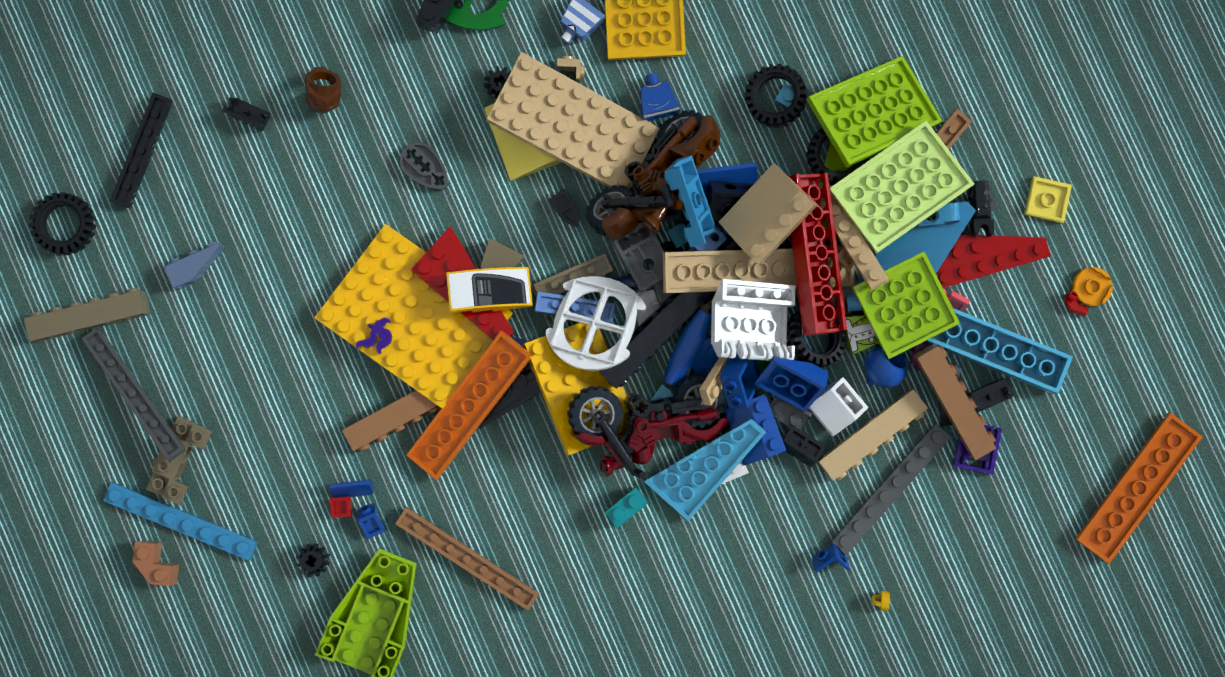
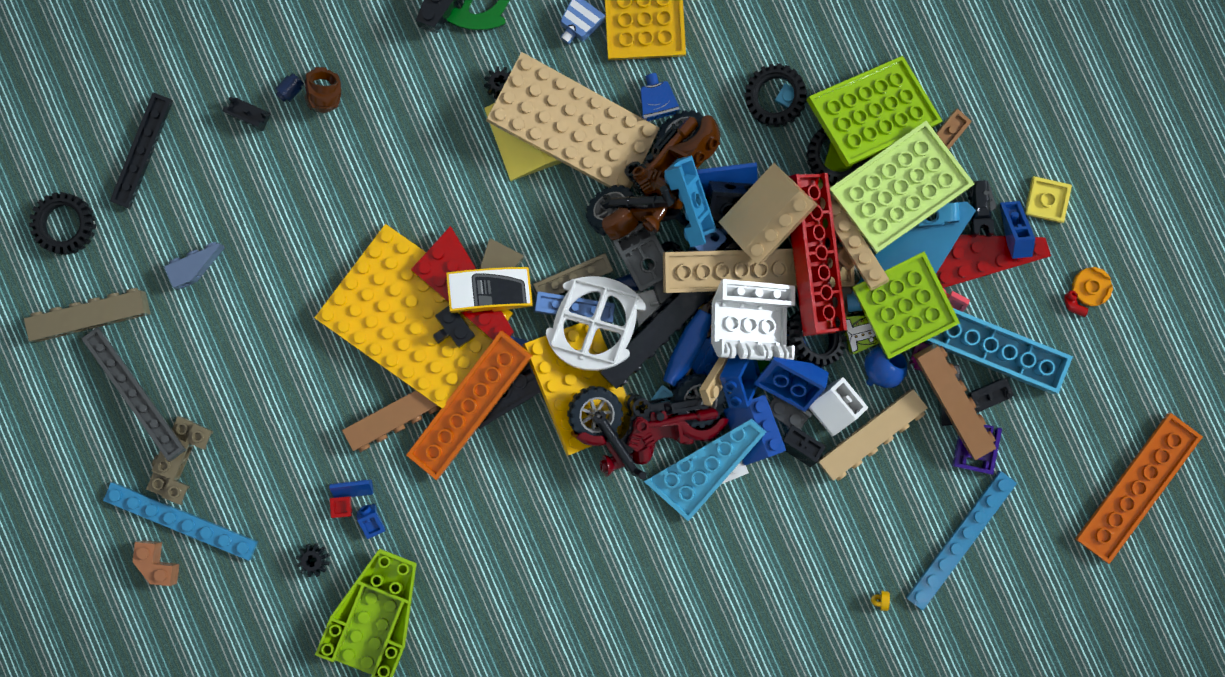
dark purple piece [356,317,392,354] -> none
medium nougat plate [395,507,539,611] -> none
dark grey piece [400,142,449,191] -> none
black plate [548,189,579,227] -> none
tan bracket [557,56,585,83] -> none
teal brick [605,486,648,528] -> none
medium azure plate [667,223,688,248] -> none
blue bracket [812,544,850,572] -> none
dark grey plate [831,423,951,555] -> none
none -> dark blue brick [275,73,304,102]
none -> black plate [433,306,475,348]
none -> dark azure plate [905,471,1017,610]
none -> blue slope [1000,201,1035,259]

